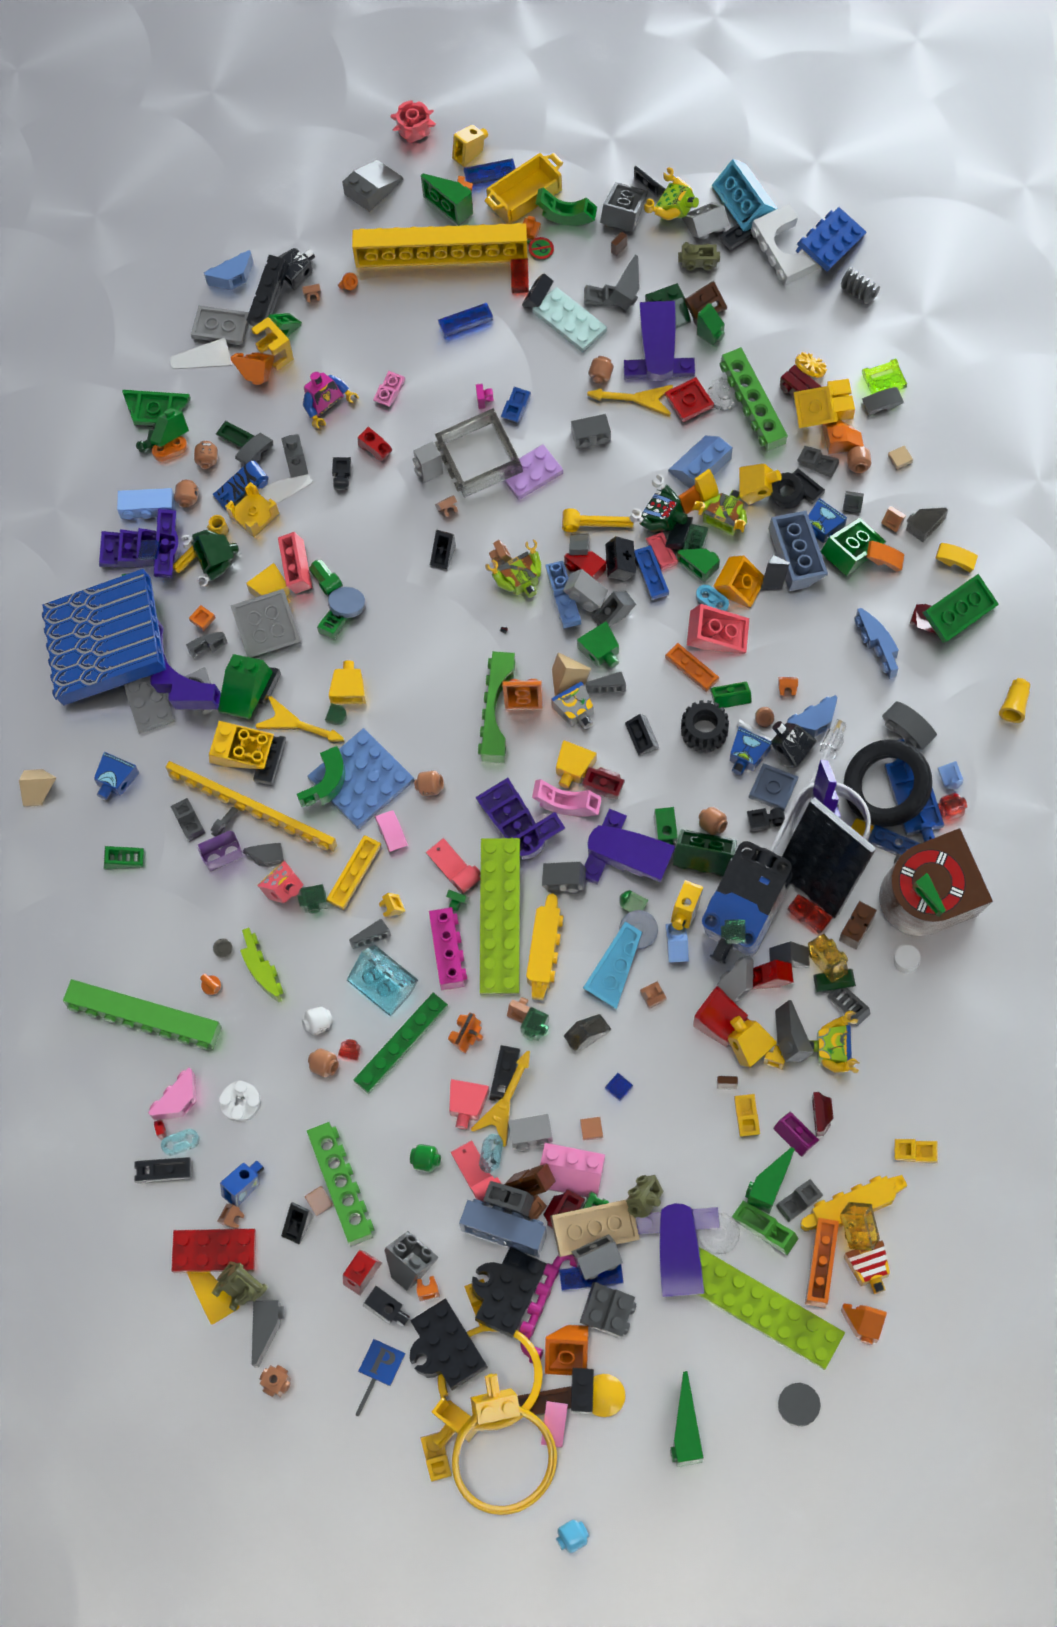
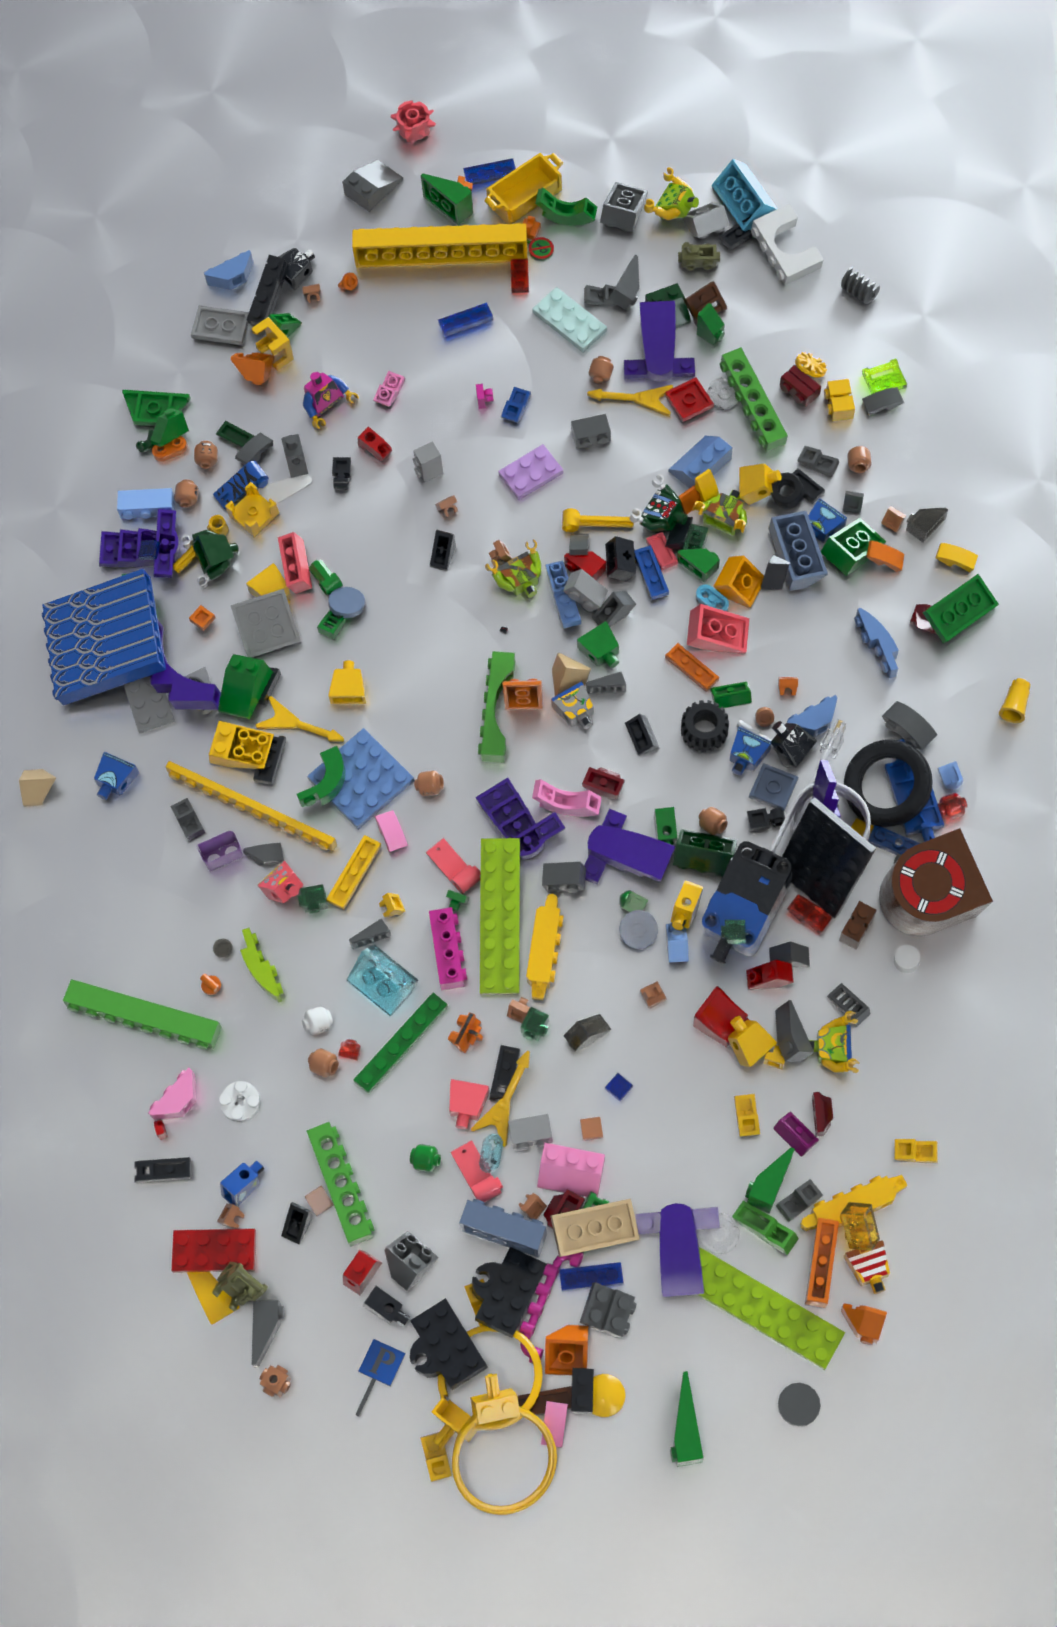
green slope [103,846,144,869] -> none
clear light blue beam [161,1129,200,1156] -> none
white sticker [170,338,232,368] -> none
dark grey slope [186,632,228,658] -> none
dark grey bar [210,807,238,837] -> none
clear green tile [325,703,347,725] -> none
orange tile [417,1276,440,1301] -> none
clear smoke window [434,408,523,498] -> none
yellow torso [452,125,488,167] -> none
dark grey brick [483,1181,535,1217] -> none
reddish brown piece [504,1163,556,1196] -> none
black slope [522,274,553,307] -> none
yellow torso [556,740,597,789] -> none
medium azure head [556,1520,589,1553] -> none
brick [571,1234,623,1280] -> none
medium azure wing [583,921,642,1010] -> none
reddish brown tile [611,231,627,256] -> none
olive brick [626,1175,664,1218] -> none
black slope [634,166,666,197] -> none
light grey slope [717,957,753,1002] -> none
reddish brown tile [717,1076,738,1089] -> none
yellow panel [793,385,838,428] -> none
blue bracket [796,207,867,272] -> none
clear yellow brick [808,934,848,982] -> none
dark green tile [813,969,856,992] -> none
orange slope [822,419,864,454] -> none
tan tile [888,445,913,470] -> none
green slope [912,873,946,917] -> none

